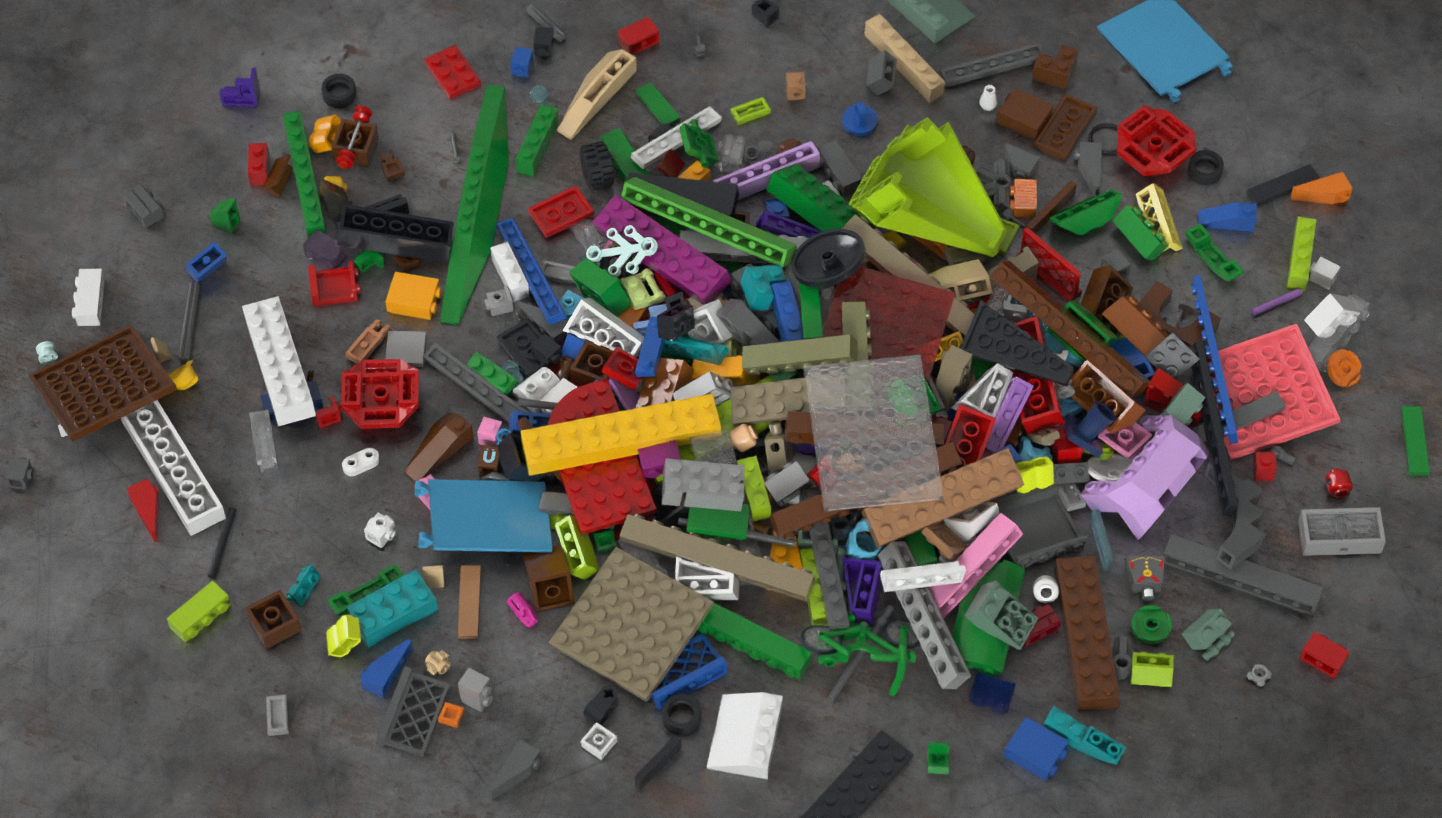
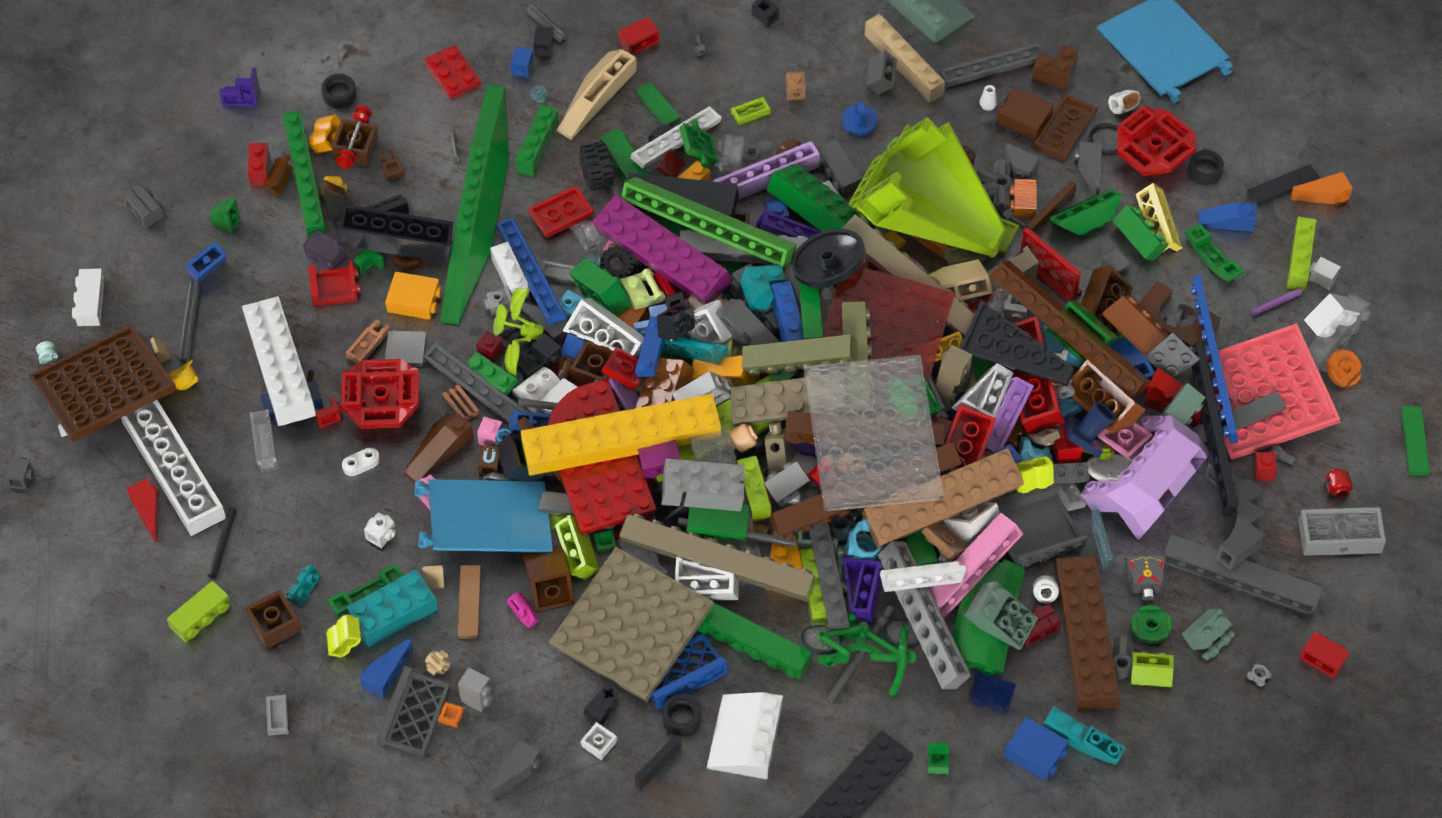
light aqua plant [586,225,658,277] -> none
none -> nougat tile [442,384,479,421]
none -> dark red brick [476,331,504,363]
none -> lime plant [493,288,543,376]
none -> white rock [1108,90,1140,114]

